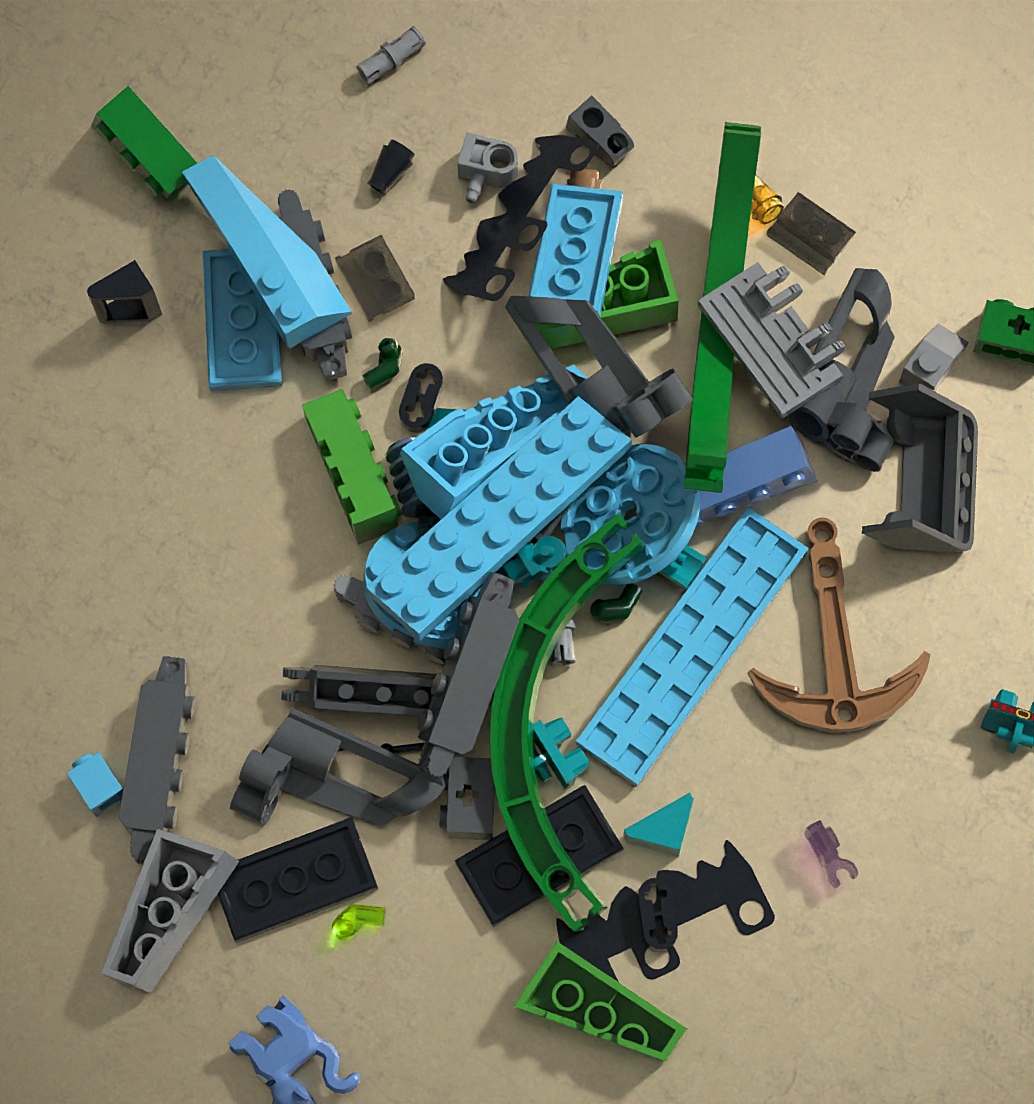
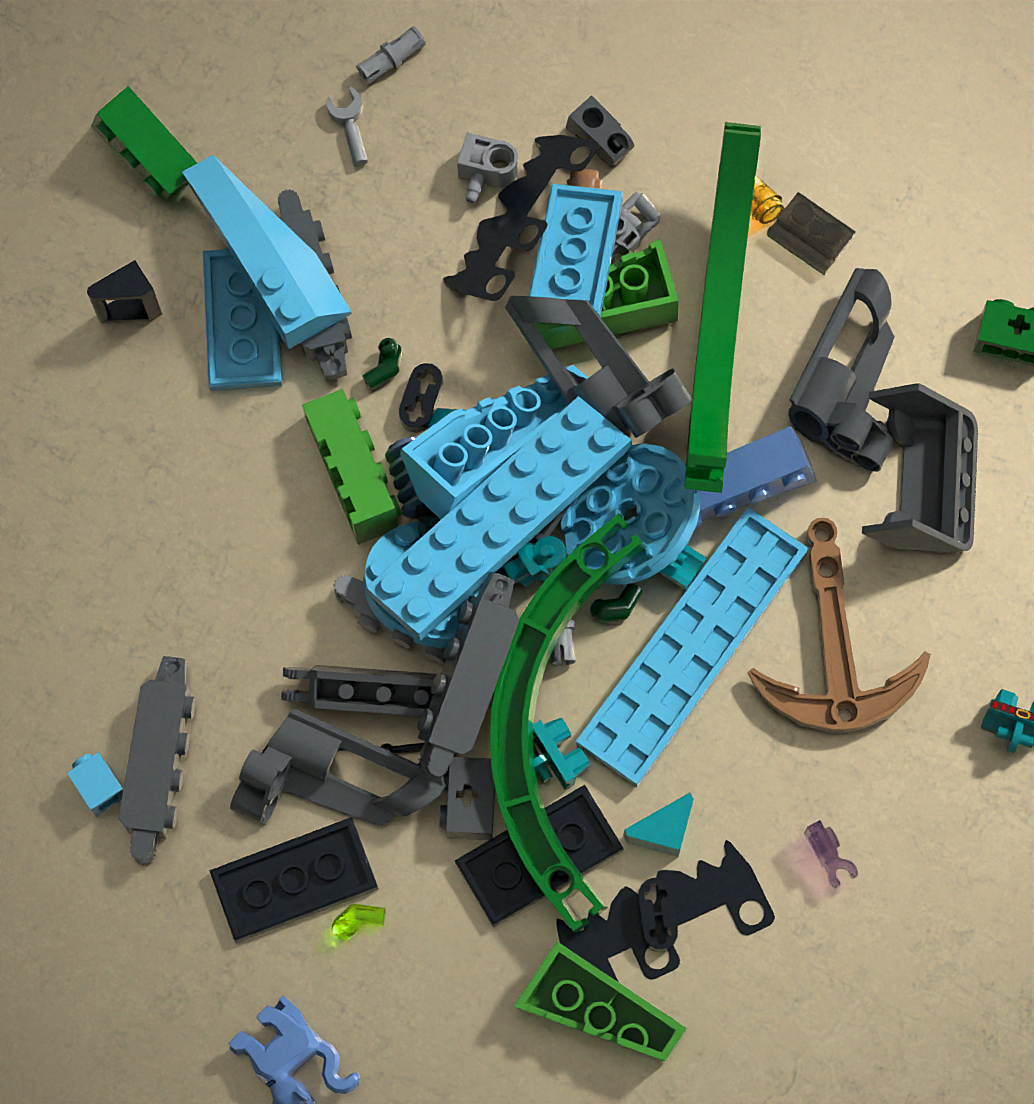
light grey wedge [101,829,239,994] -> none
clear smoke plate [335,235,415,322] -> none
black cone [367,139,415,195] -> none
light grey hinge [698,262,846,419] -> none
light grey slope [899,323,969,392] -> none
none -> light grey piece [327,87,368,166]
none -> light grey piece [611,192,660,262]

